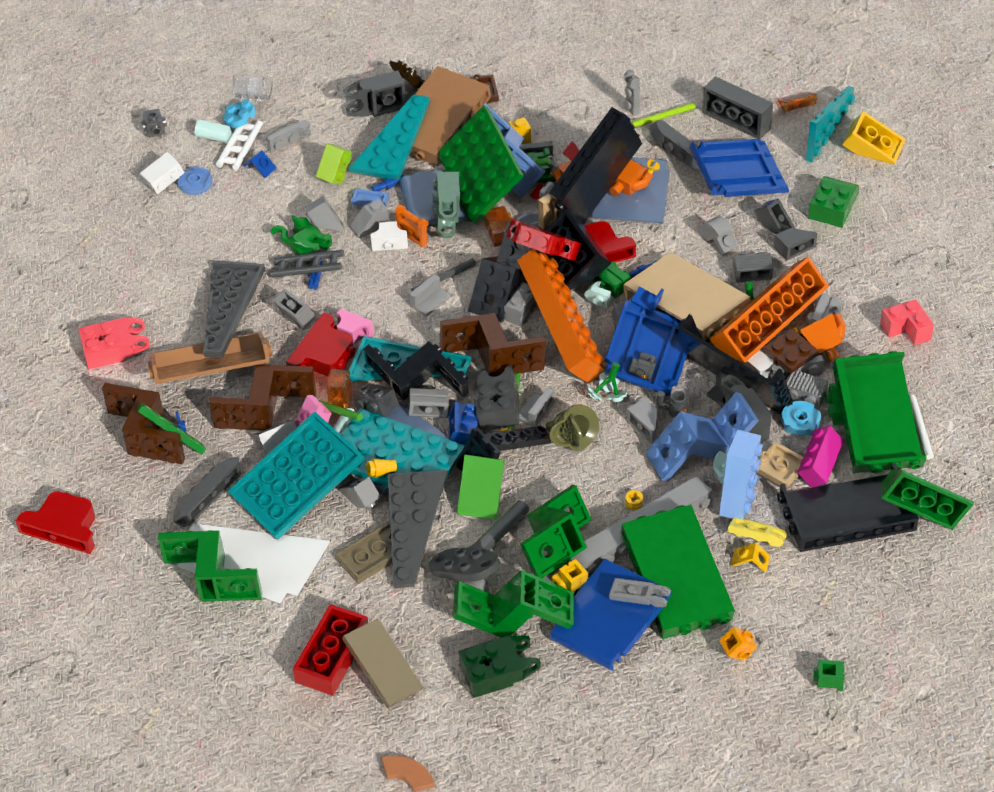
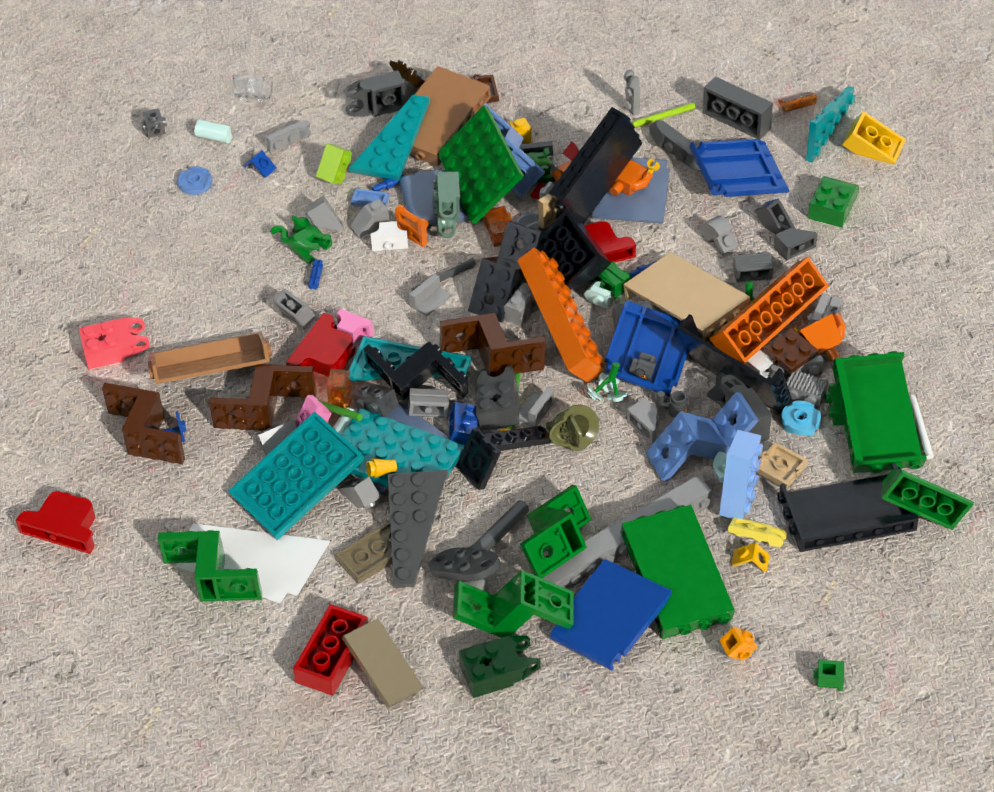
green tile [136,402,206,455] -> none
white brick [140,152,184,194] -> none
dark grey brick [173,456,241,527] -> none
dark grey wing [203,261,265,358] -> none
white bar [216,120,263,171] -> none
medium azure plate [223,99,256,129] -> none
dark grey bar [271,249,344,278] -> none
nougat tile [381,756,435,792] -> none
bright green tile [457,455,505,520] -> none
red brick [506,219,581,261] -> none
yellow piece [551,559,588,592] -> none
light grey hinge [609,578,671,608] -> none
yellow bush [625,490,643,510] -> none
blue bracket [631,287,664,313] -> none
dark pink brick [797,425,844,488] -> none
coral brick [880,299,934,345] -> none

